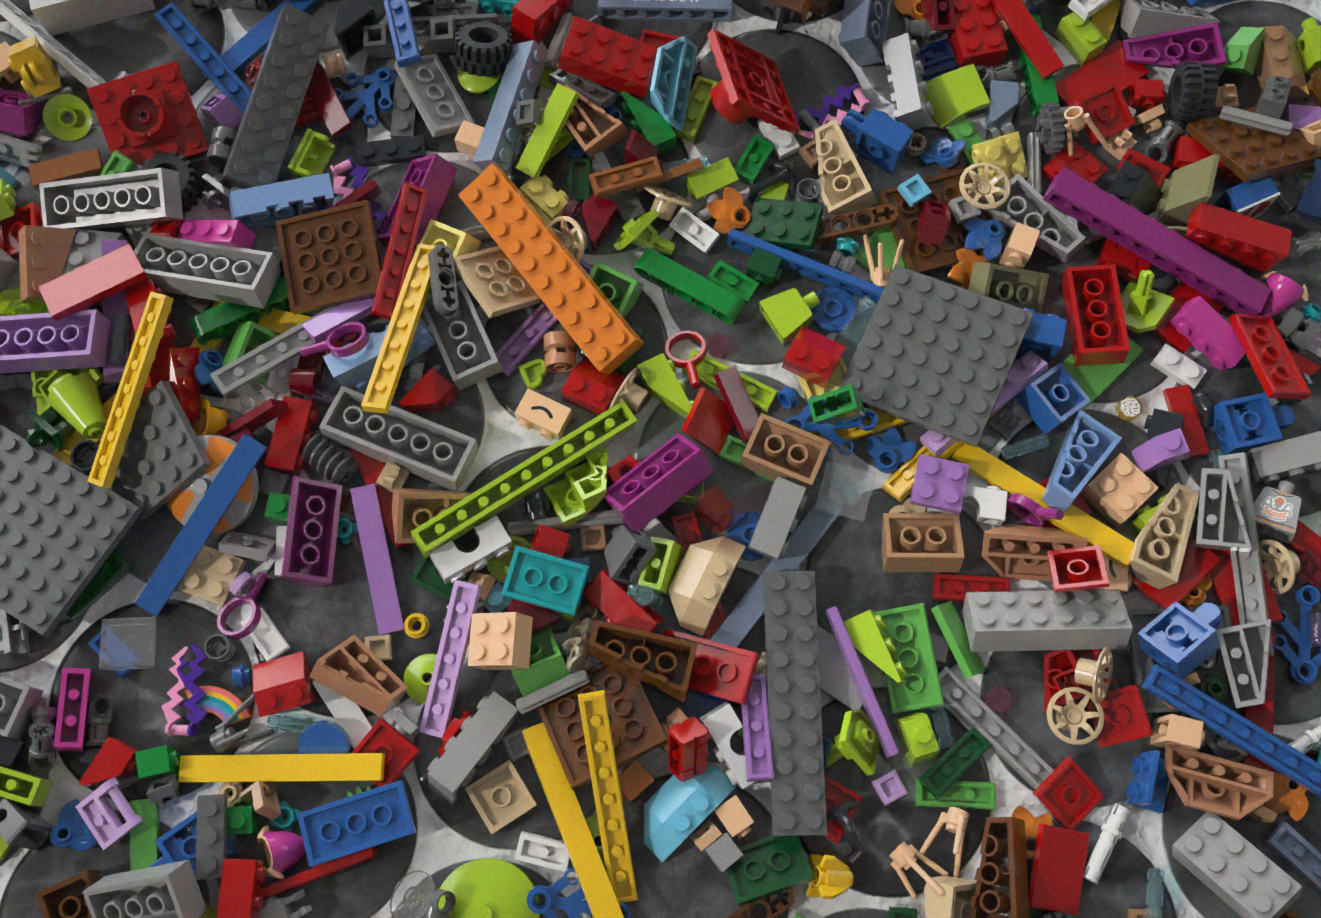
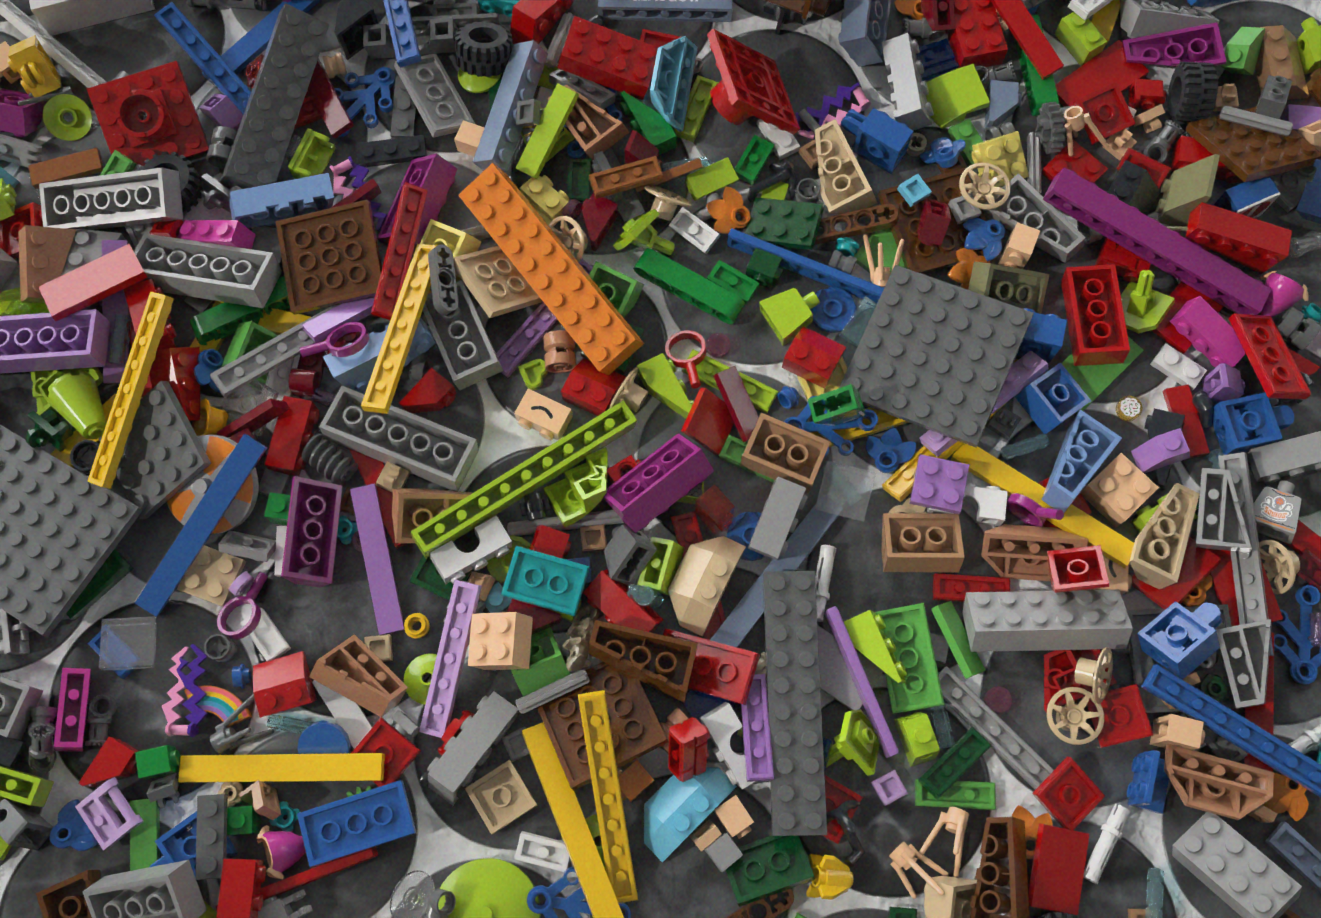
none -> white pin [815,545,837,622]
none -> medium lavender slope [1202,363,1245,403]

